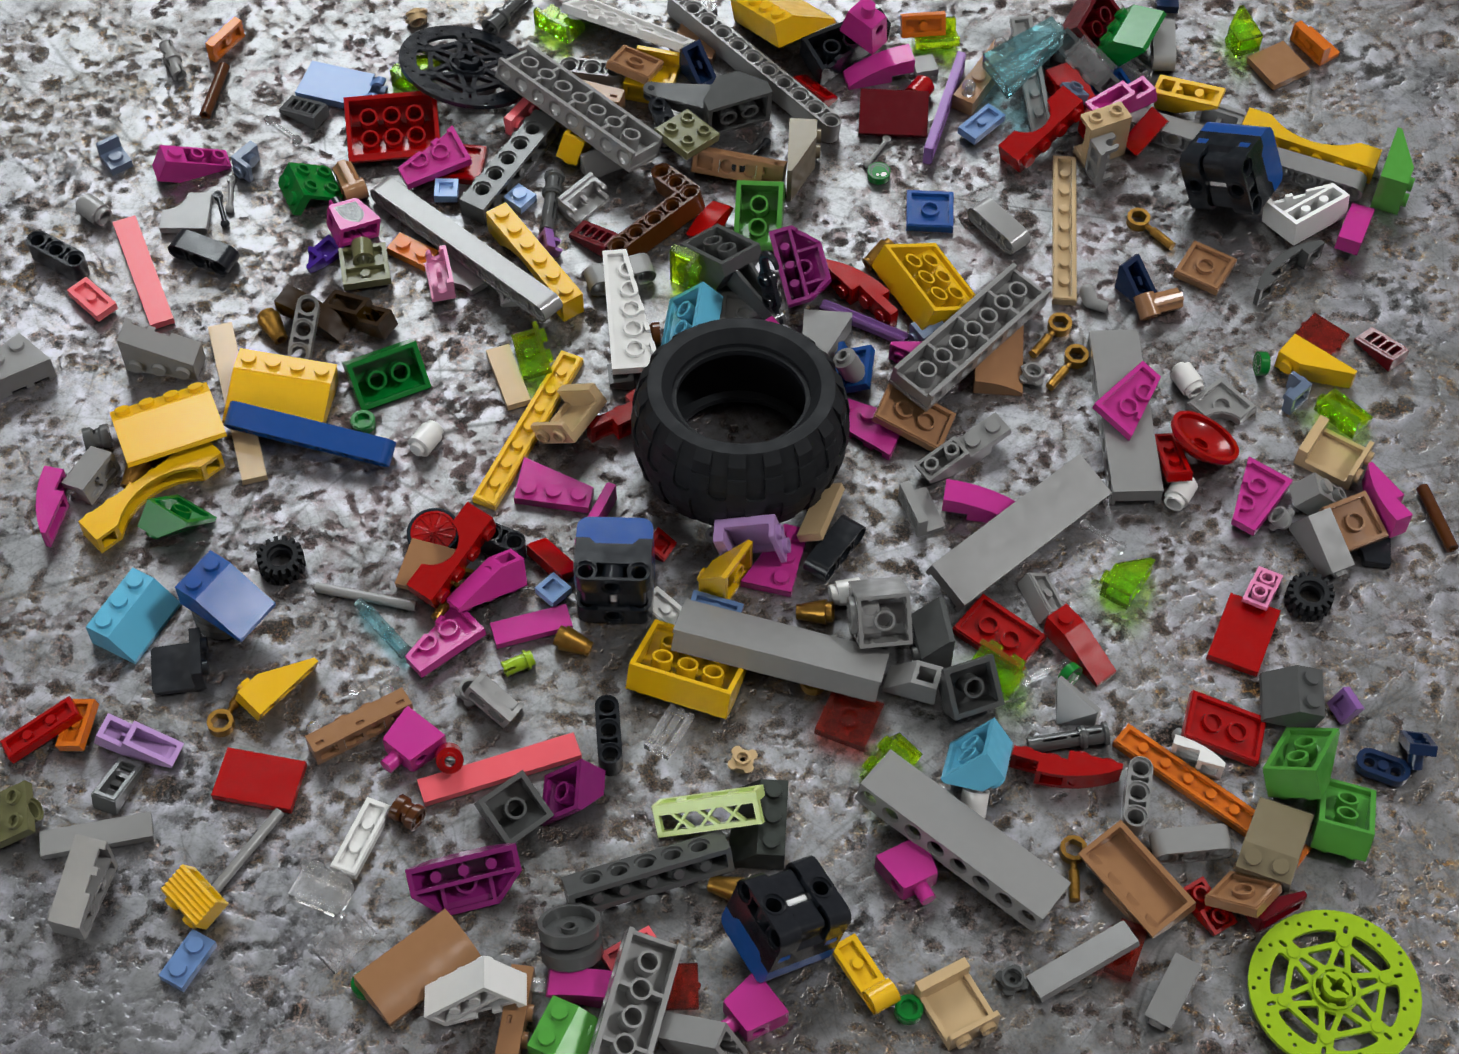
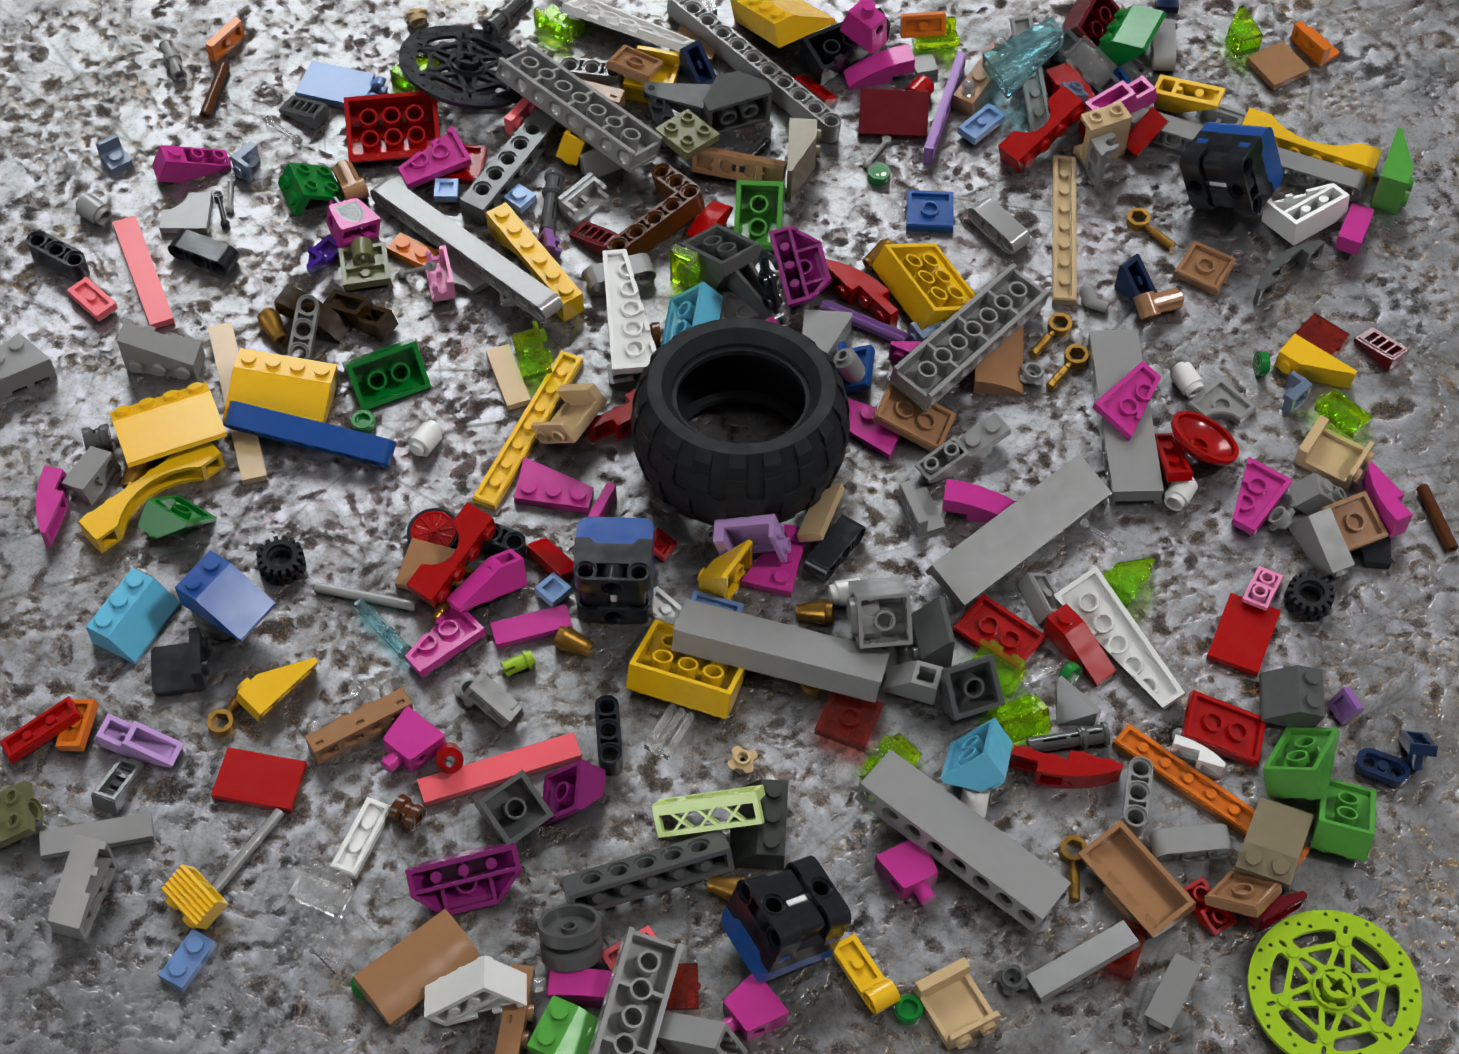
none -> light grey hinge [398,261,436,279]
none -> clear neon green bracket [987,693,1051,743]
none -> white wing [1054,566,1186,709]

